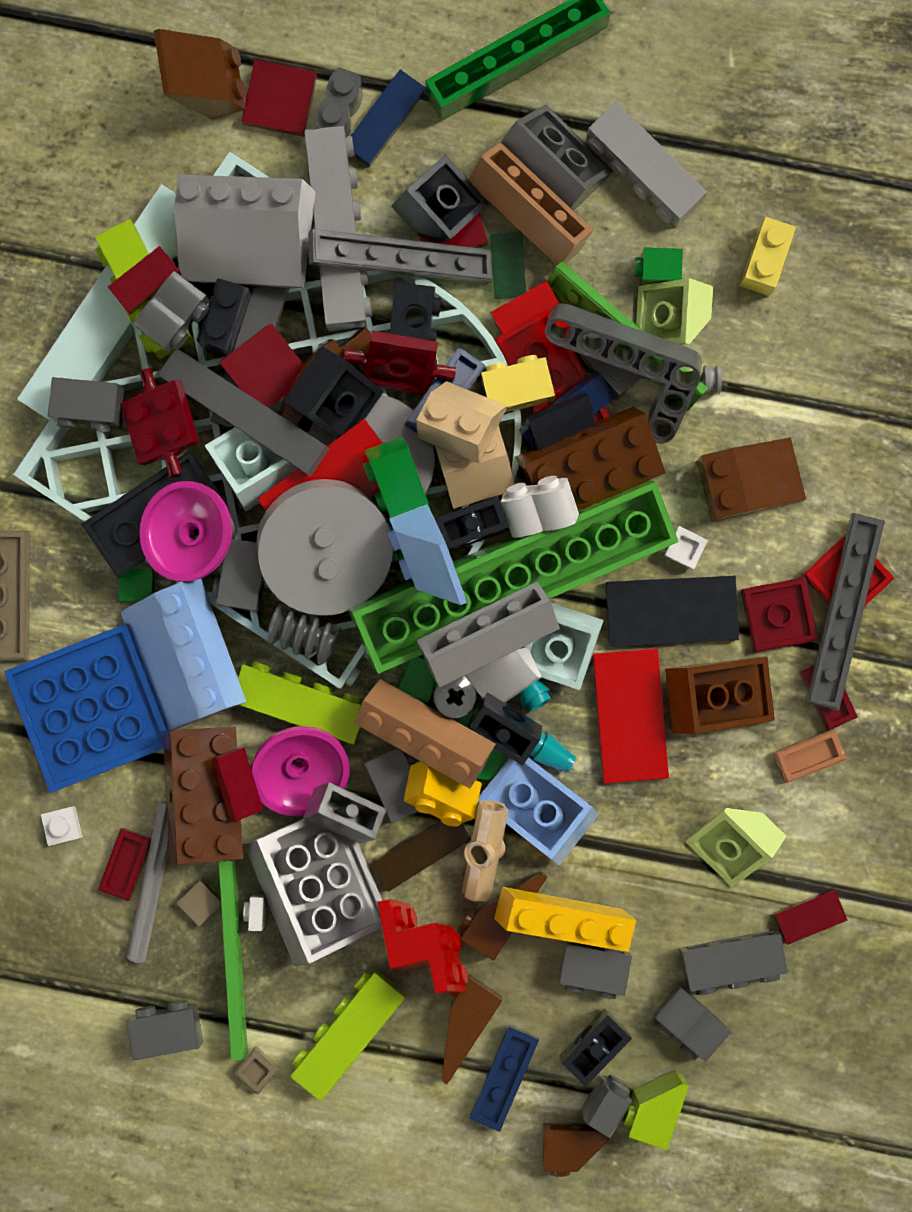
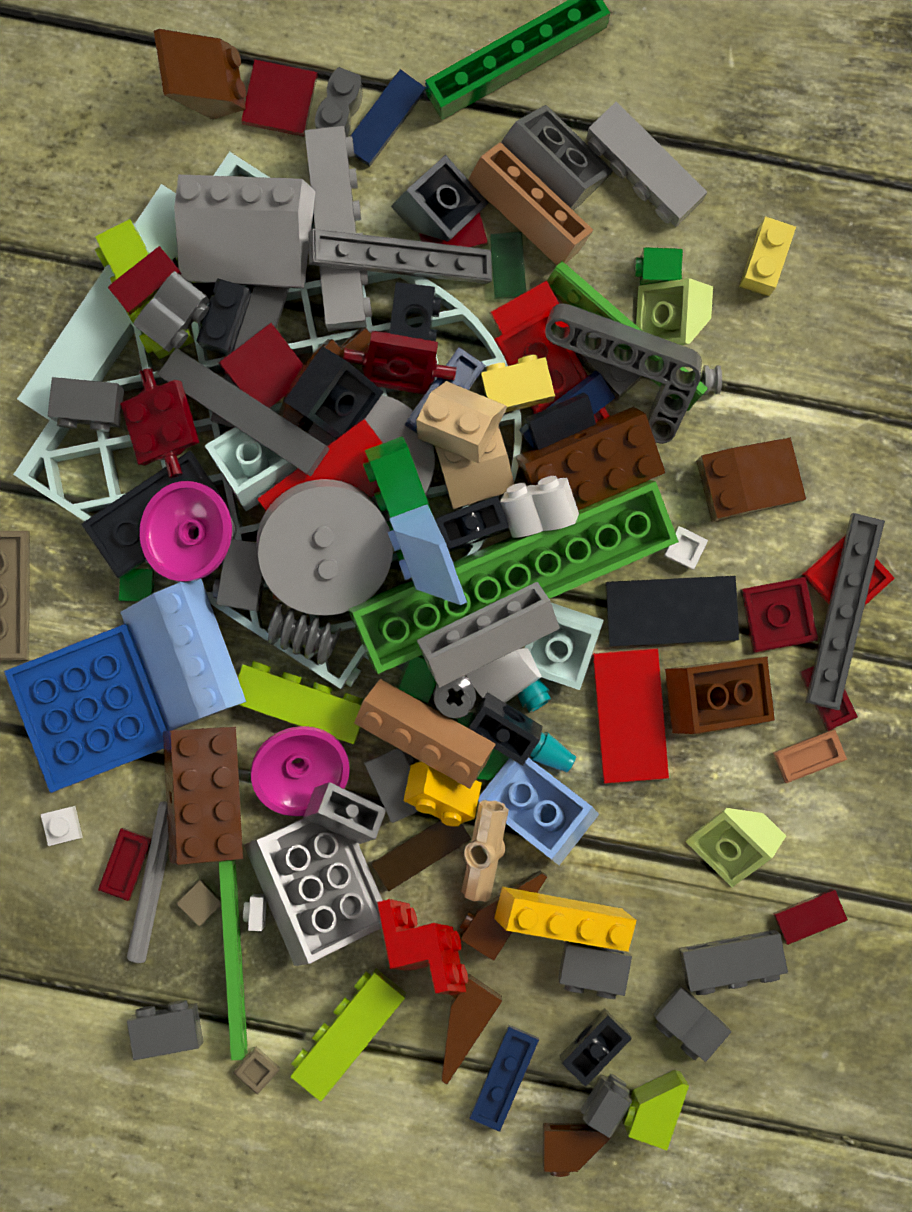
dark red tile [212,747,263,822] -> none

